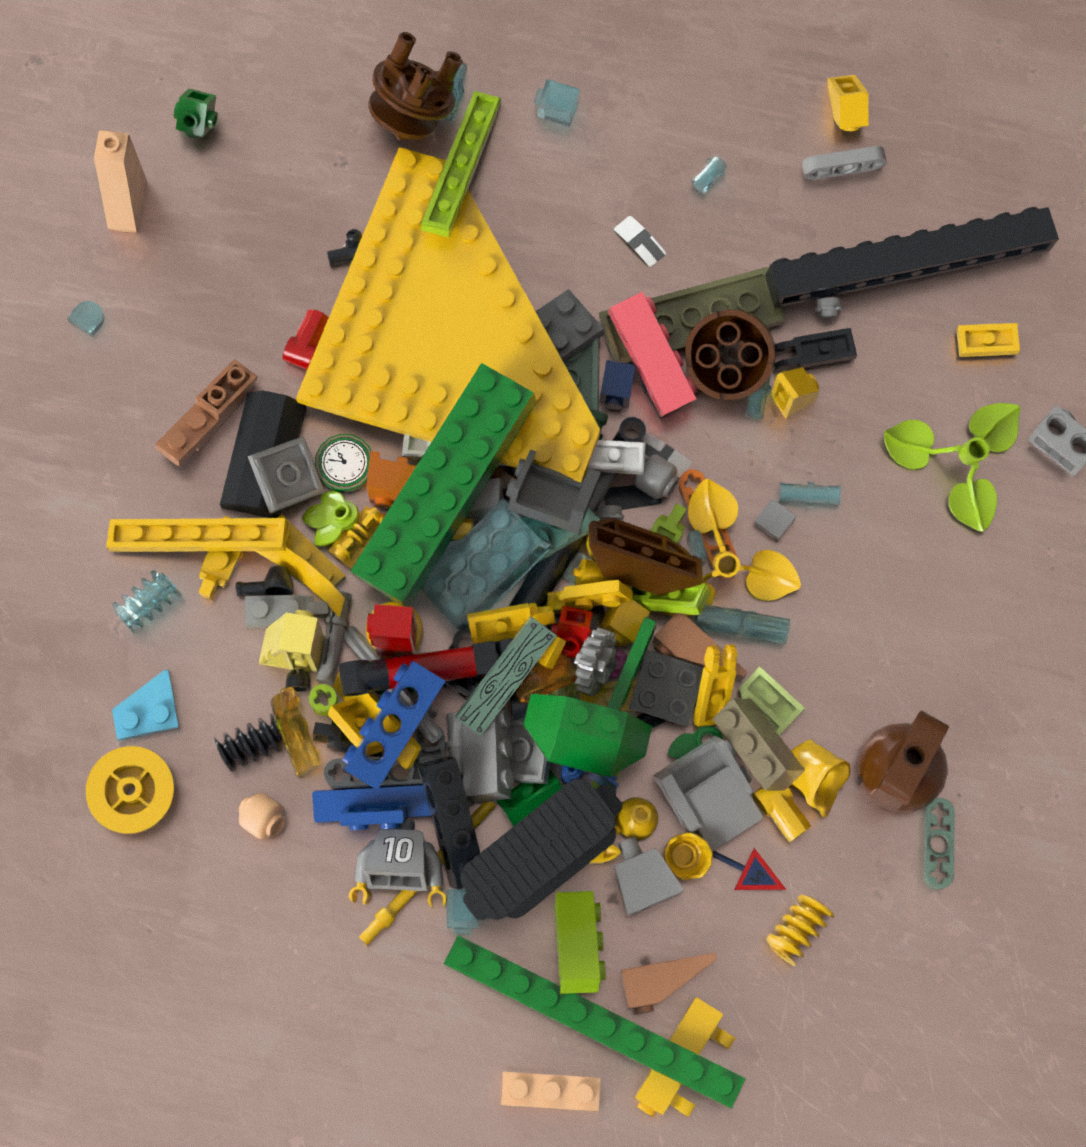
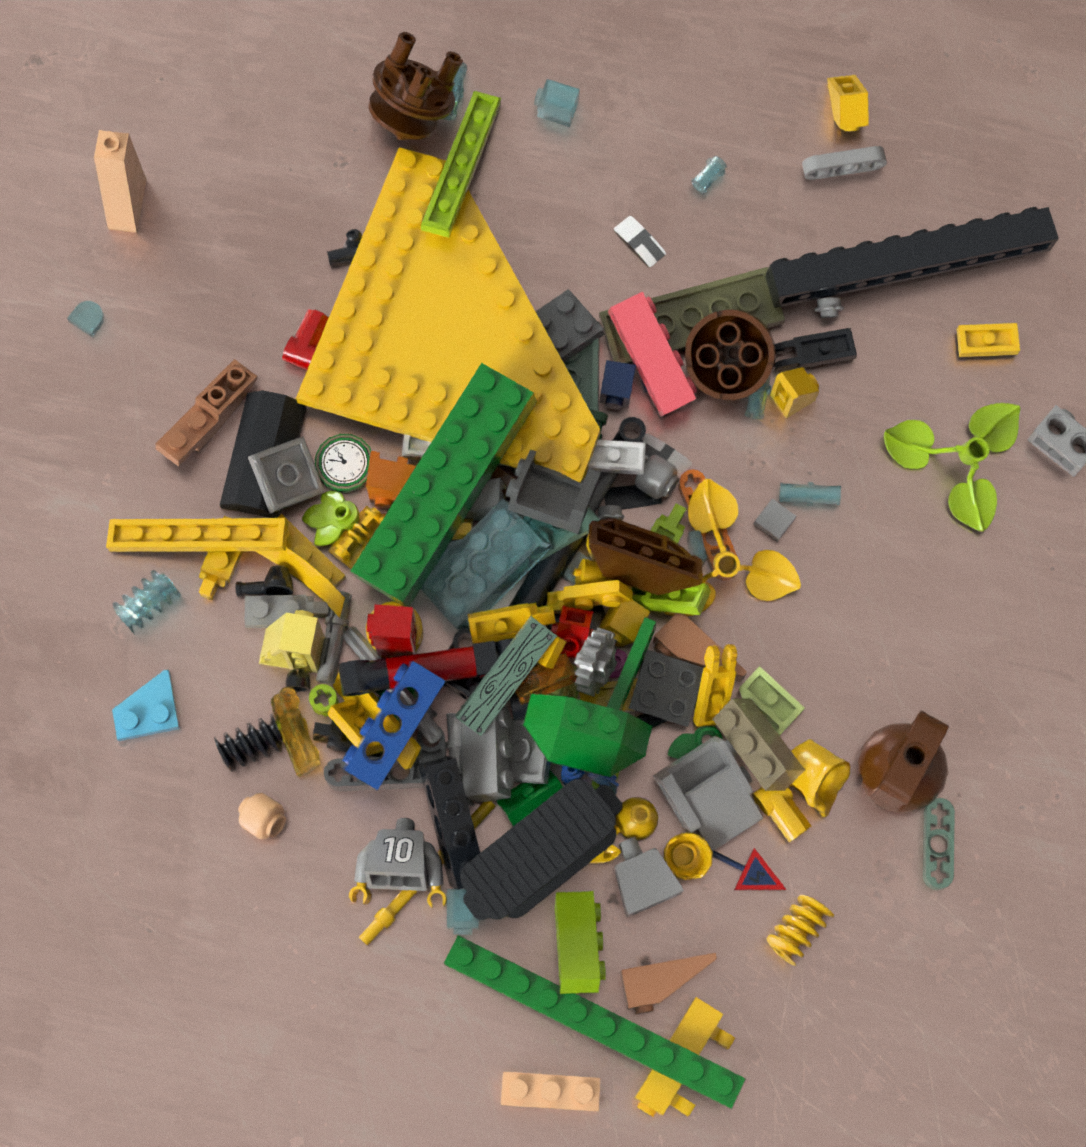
yellow piece [86,746,174,834] -> none
green brick [173,88,218,138] -> none
blue bracket [312,784,431,831] -> none
clear light blue axle [695,604,790,644] -> none

